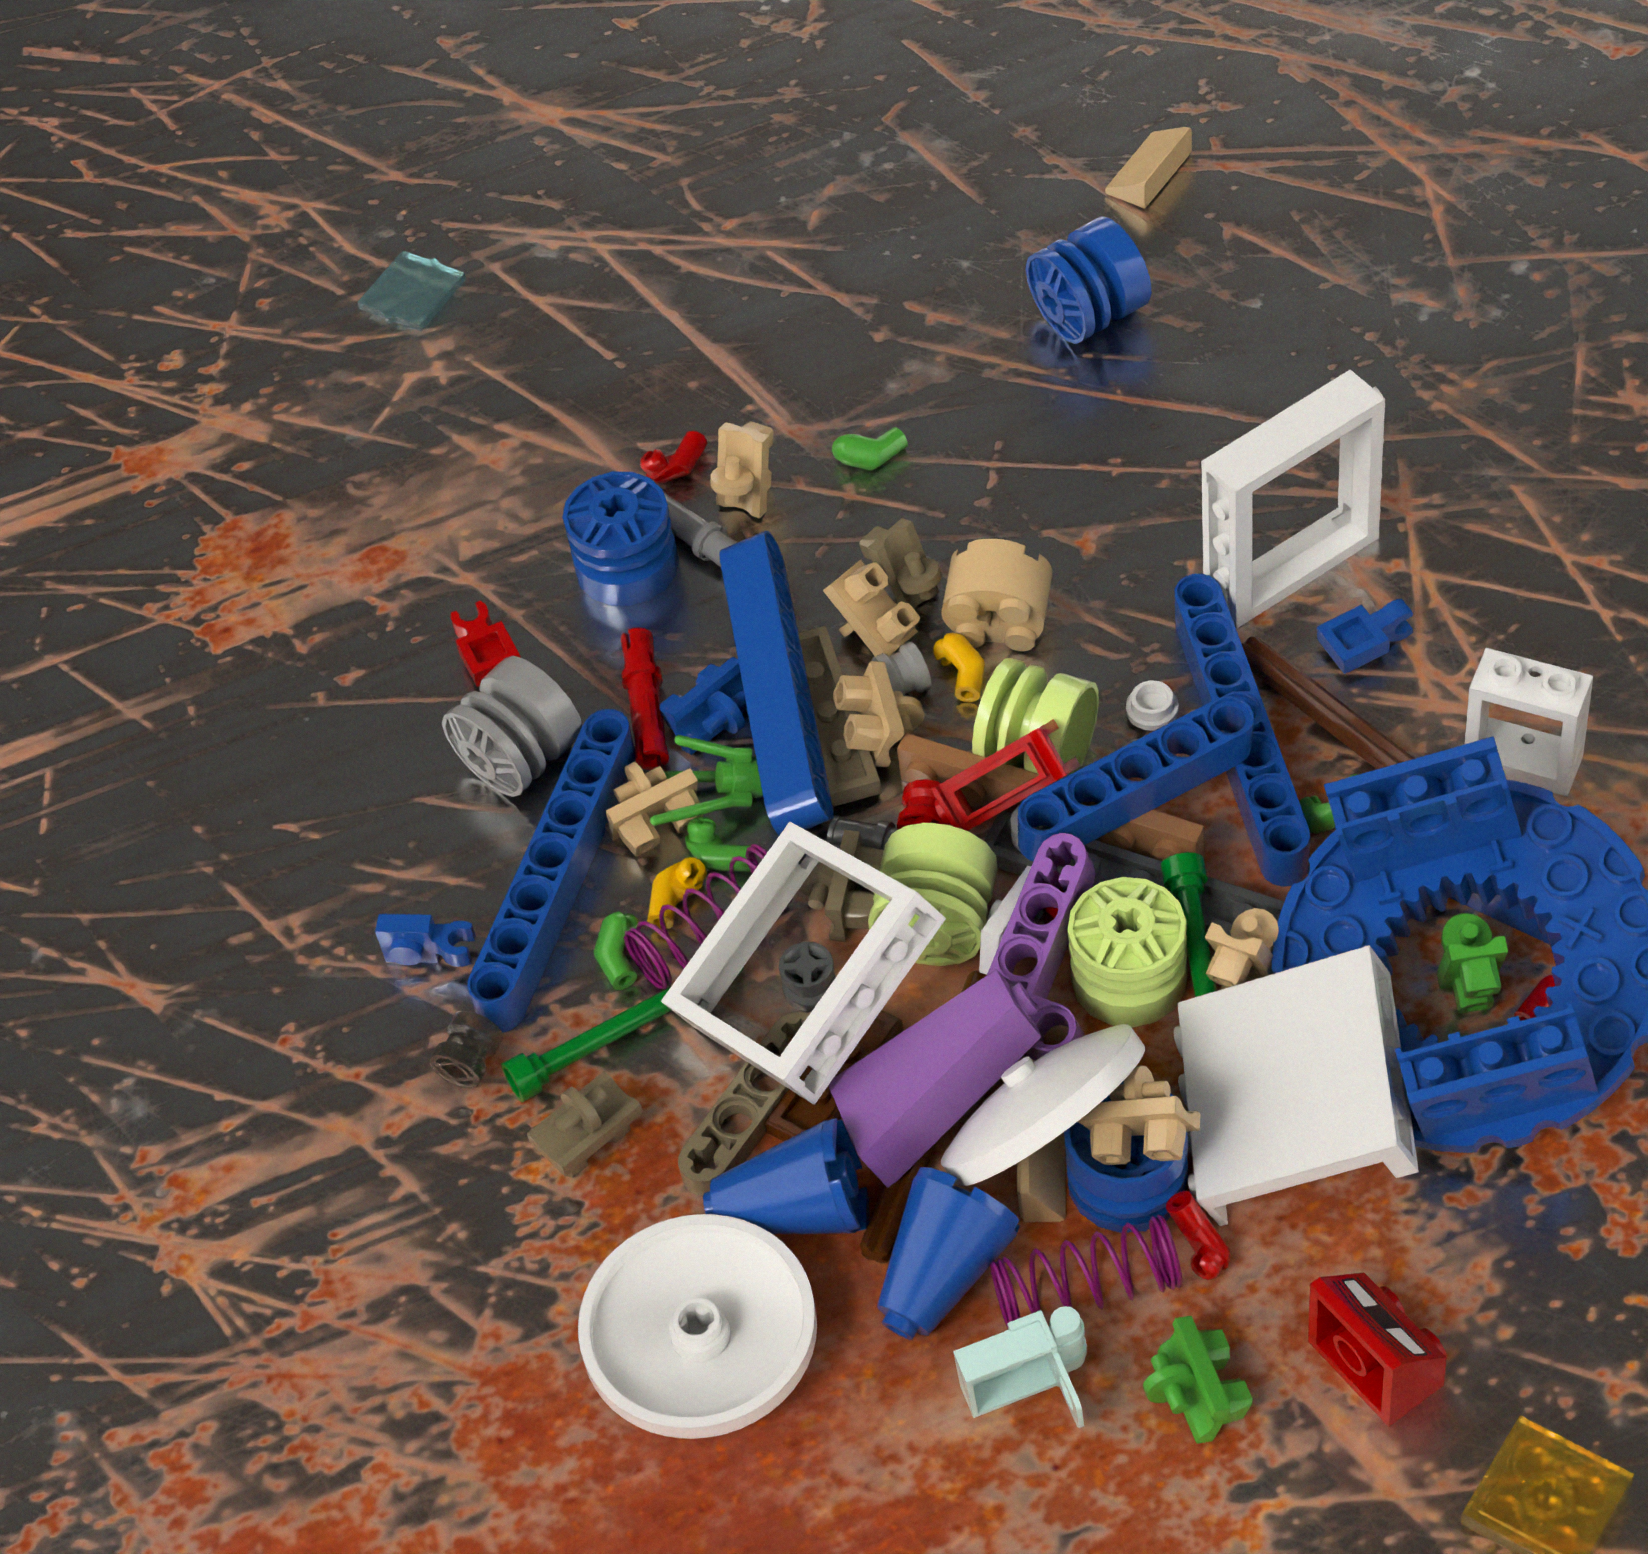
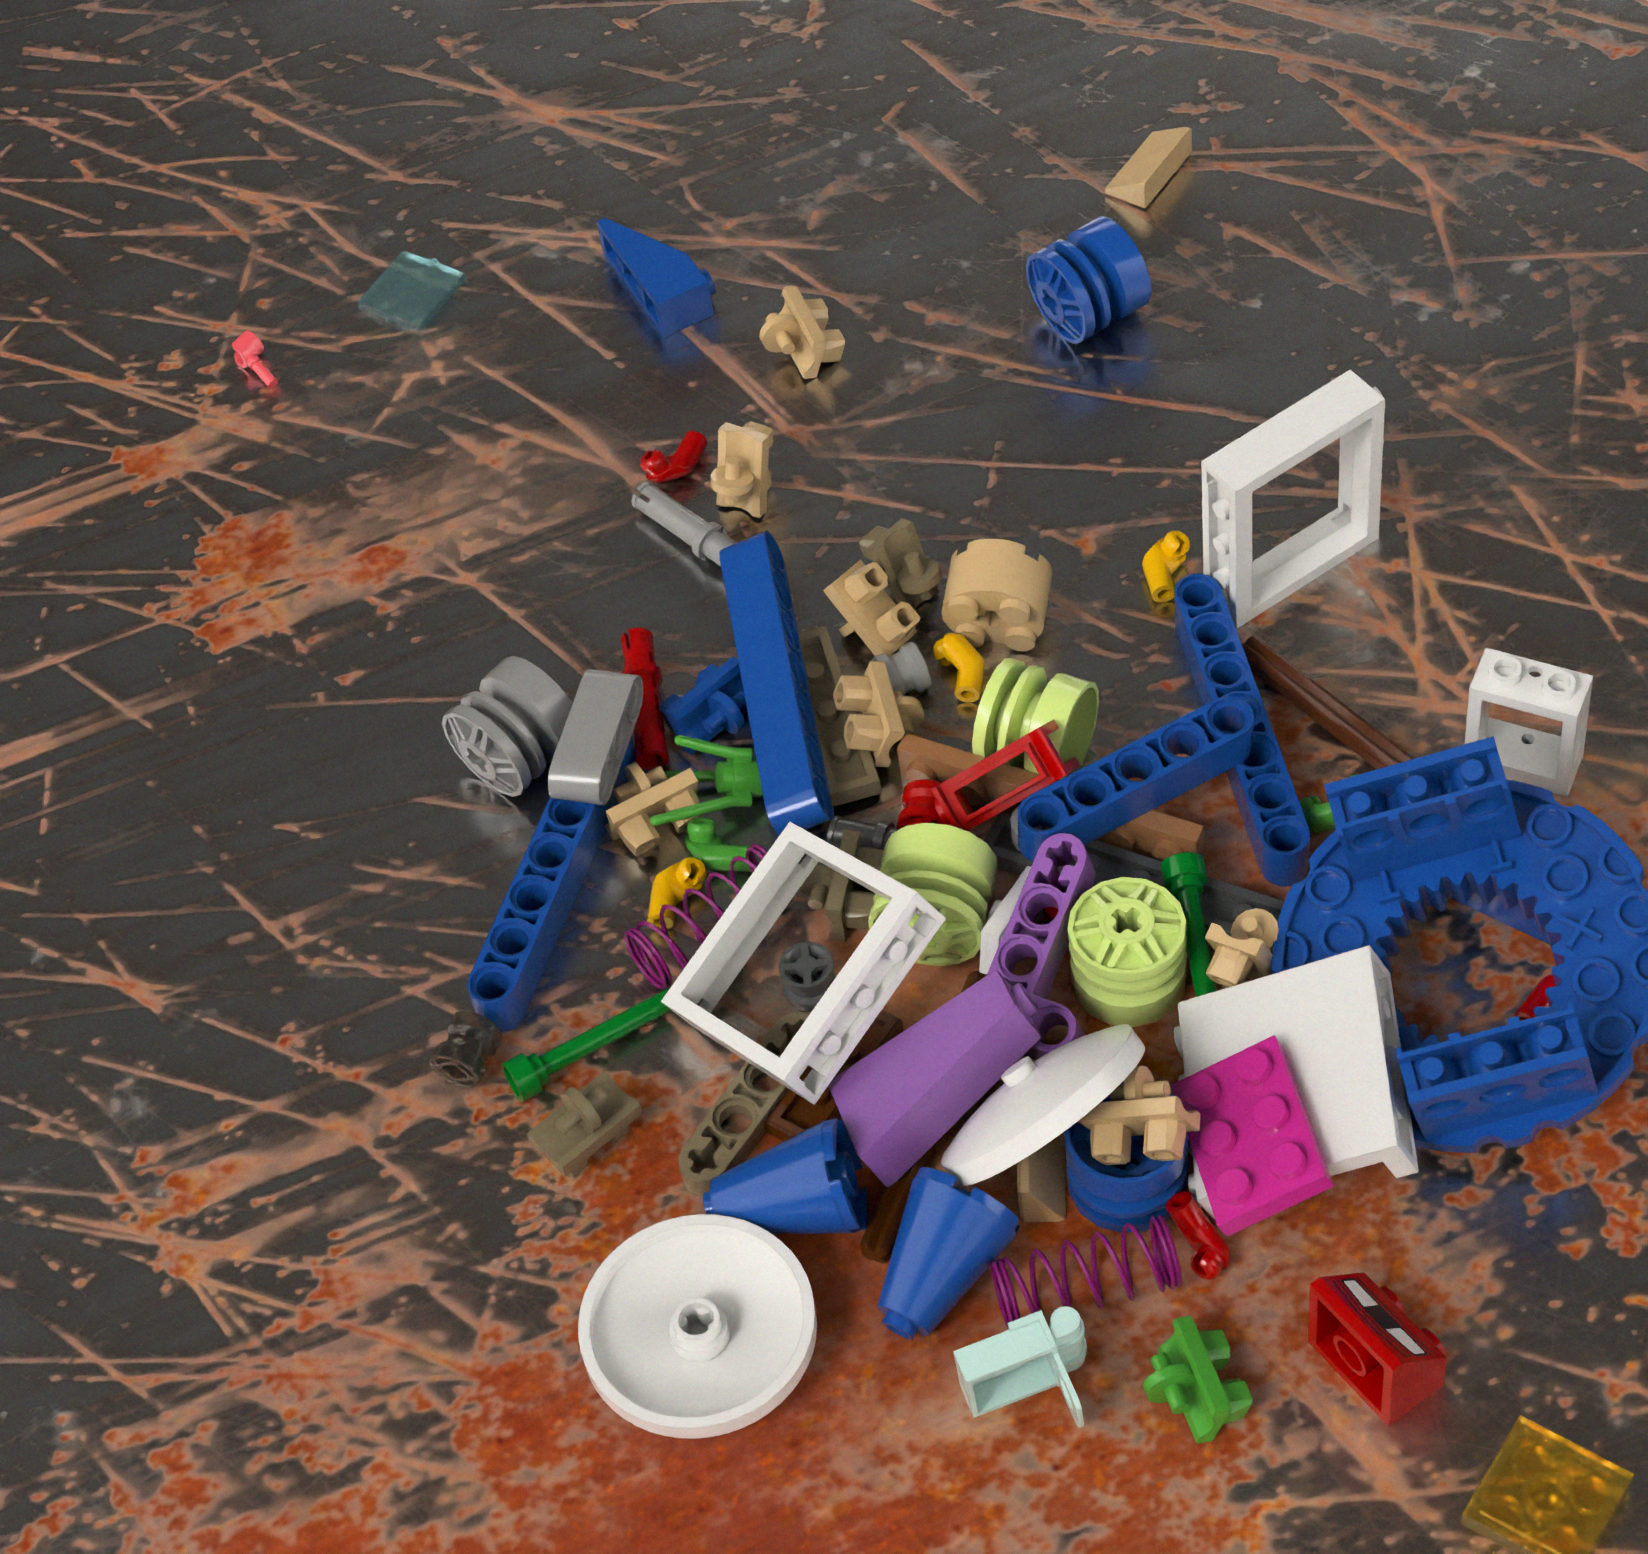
blue plate [375,914,476,967] -> none
red plate [451,600,521,687] -> none
blue wheel [562,471,679,606] -> none
bright green arm [594,911,639,990] -> none
bright green arm [832,427,908,471] -> none
white plate [1126,680,1179,731] -> none
blue plate [1317,598,1413,674] -> none
bright green hips [1436,913,1508,1013] -> none
none -> coral hand [232,331,278,389]
none -> light grey beam [548,669,643,806]
none -> blue slope [597,218,716,338]
none -> tan hips [759,286,845,379]
none -> yellow arm [1142,531,1190,603]
none -> dark pink plate [1171,1035,1334,1237]

